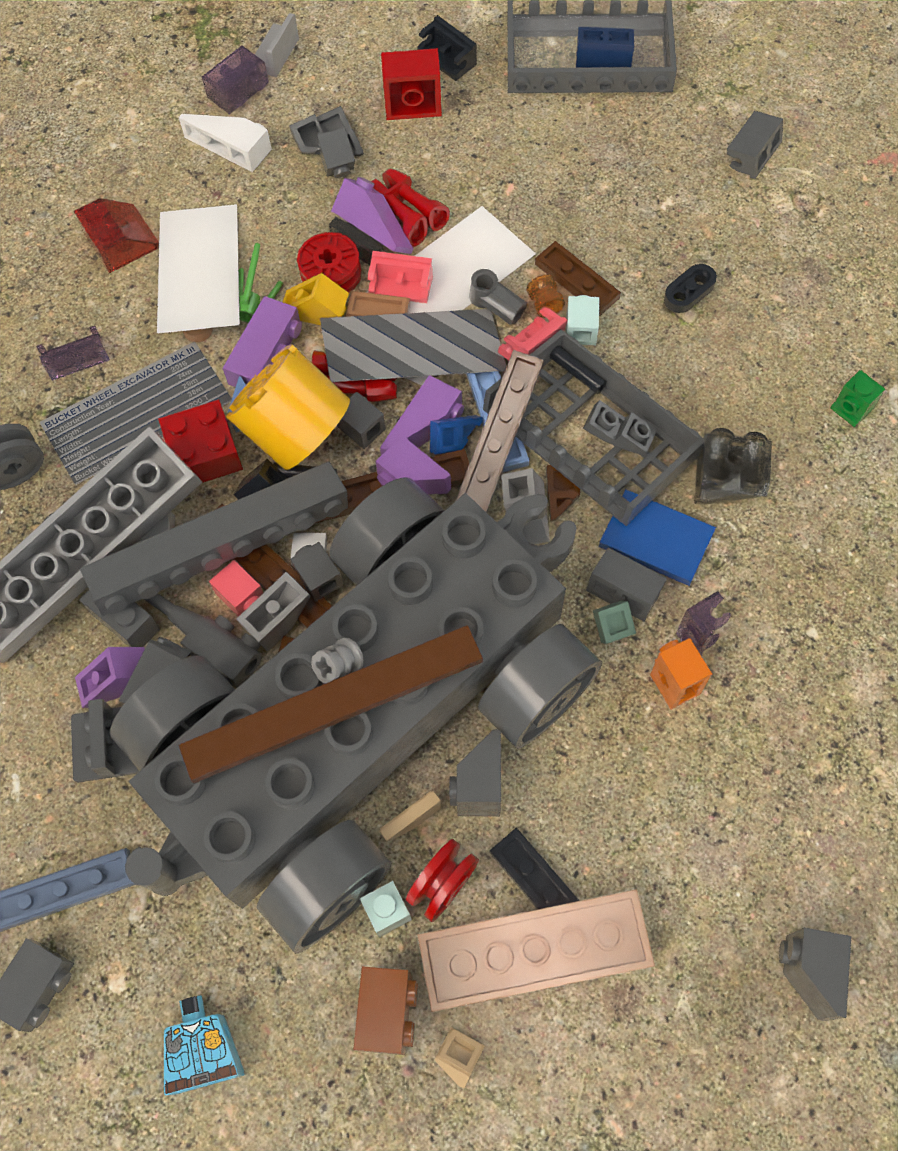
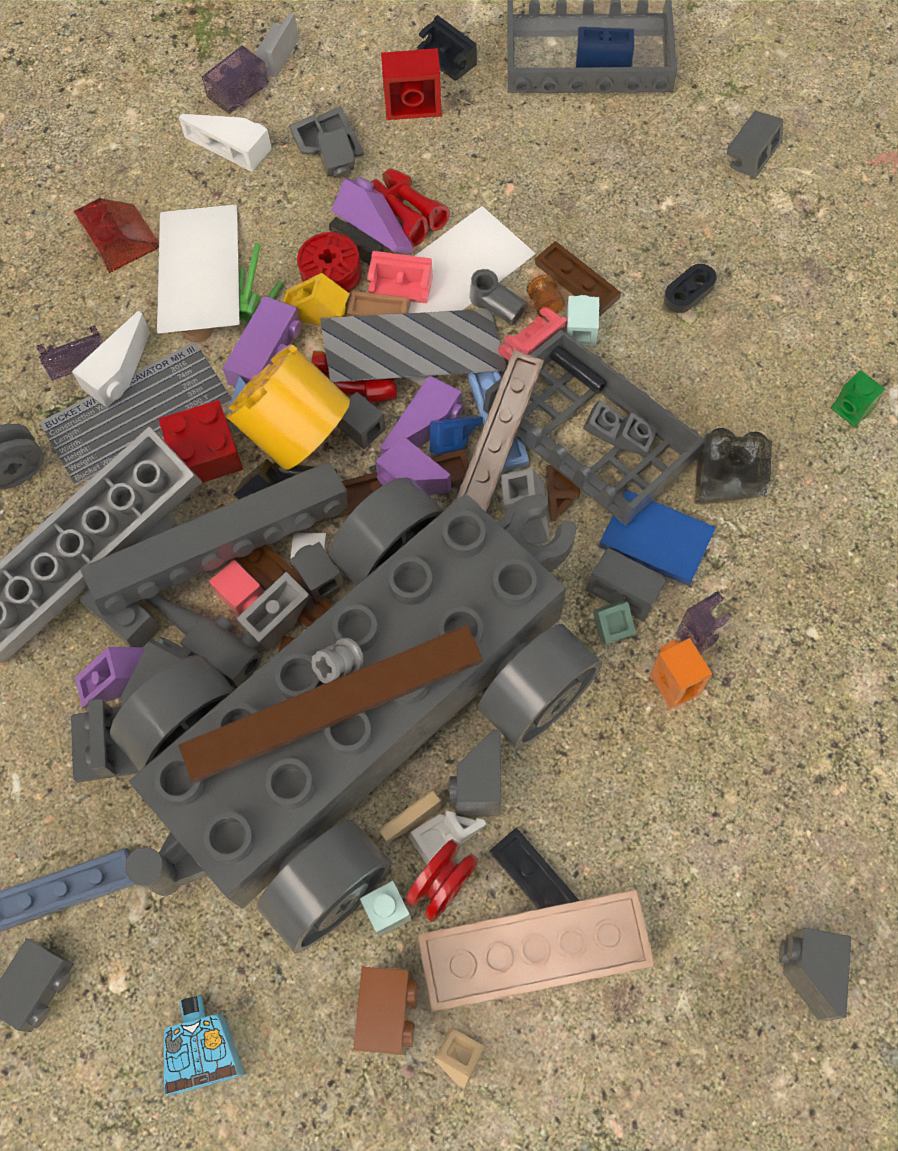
none -> white slope [72,311,150,407]
none -> white slope [408,811,486,864]

